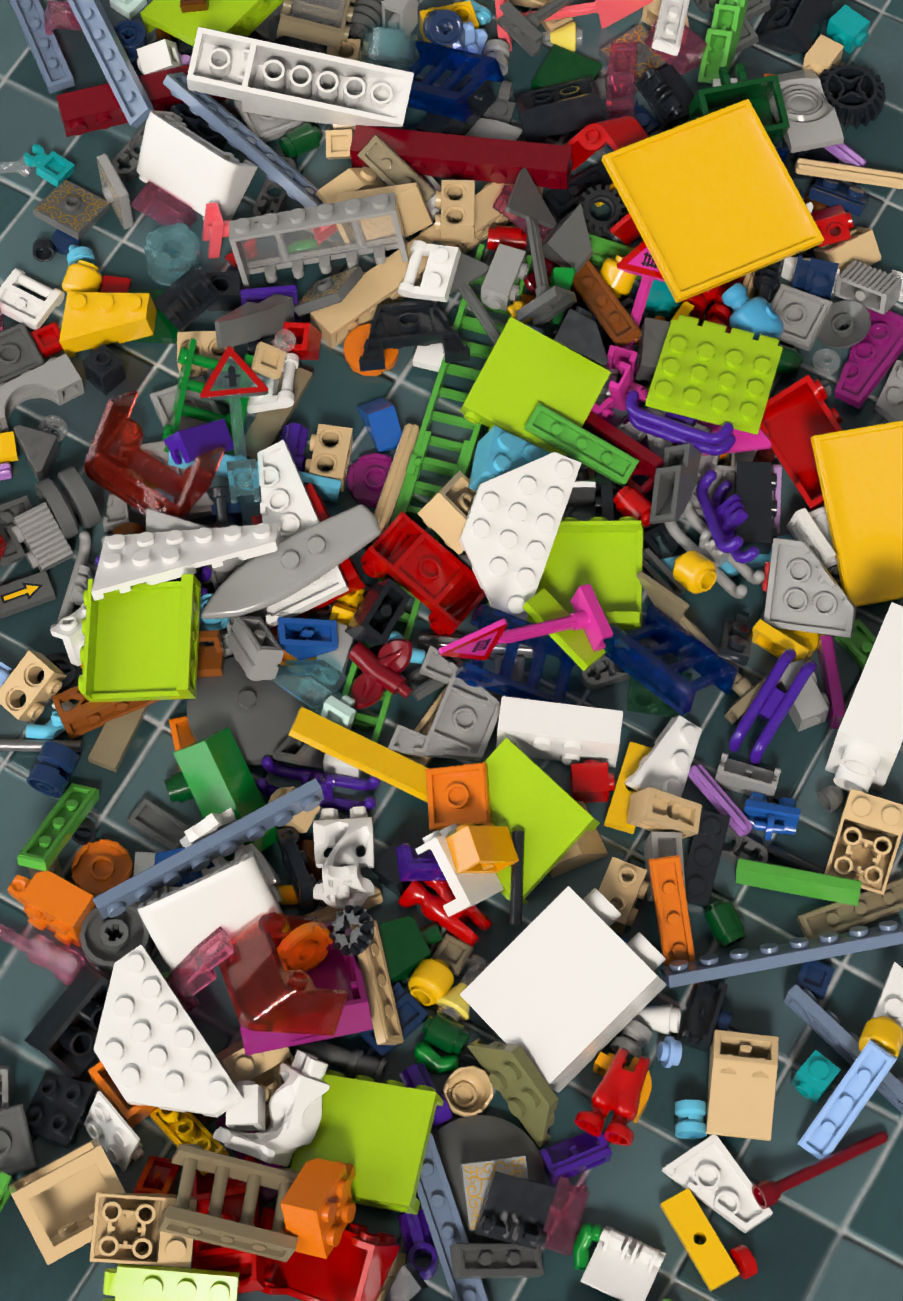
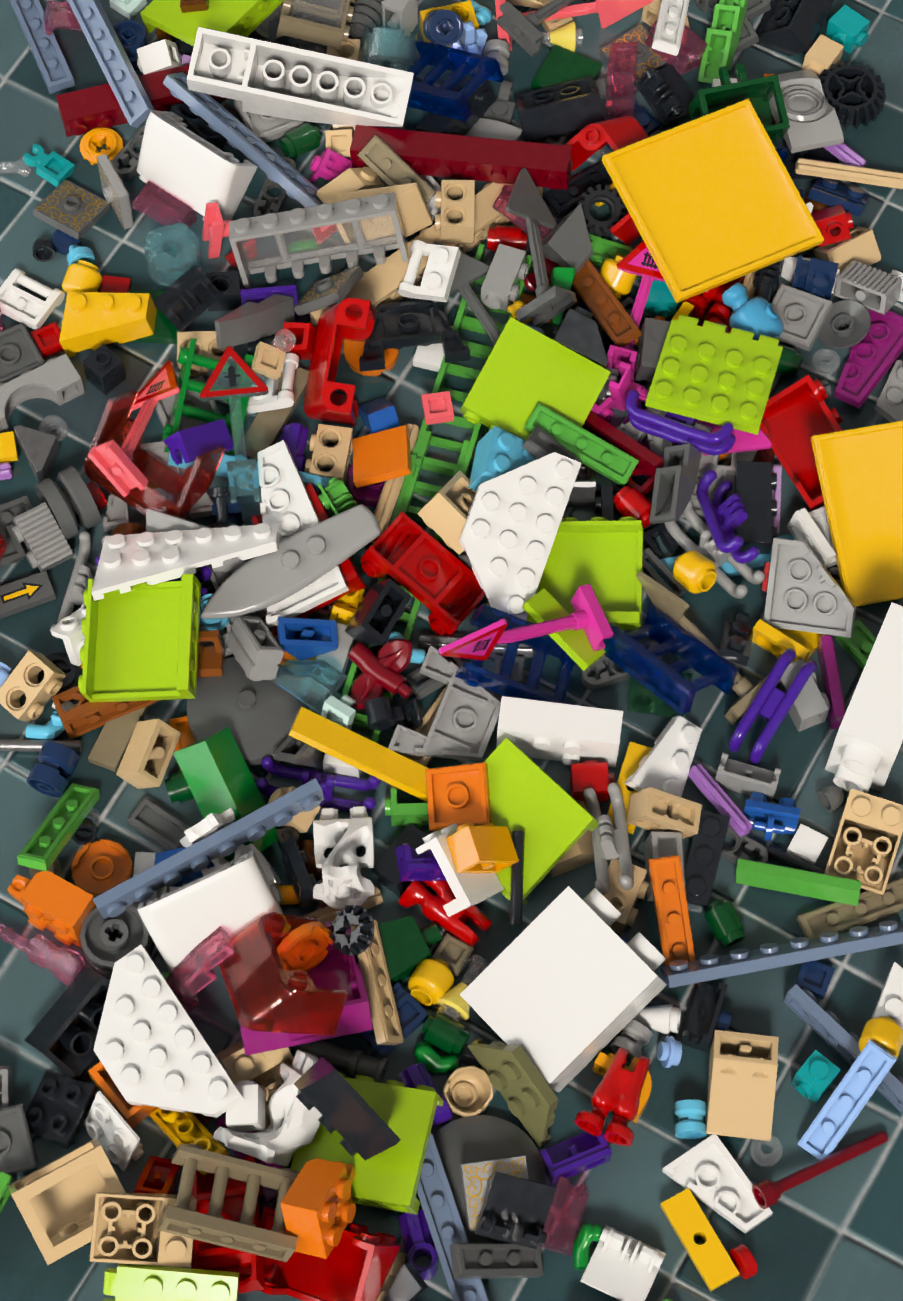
none -> light orange gear [80,128,124,166]
none -> red tile [86,481,107,511]
none -> coral piece [88,360,180,497]
none -> tan brick [116,719,181,789]
none -> black slope [294,1057,401,1160]
none -> red windscreen [303,298,376,426]
none -> dark pink bracket [309,148,352,182]
none -> bright green hinge [317,477,357,516]
none -> orange tile [352,425,411,488]
none -> black leg [364,697,423,731]
none -> bright green bracket [385,787,428,828]
none -> coral plate [421,391,454,425]
none -> dark grey tile [522,426,582,463]
none -> light grey piece [584,783,634,895]
none -> clear plate [750,1135,783,1167]
none -> white tile [787,824,828,864]

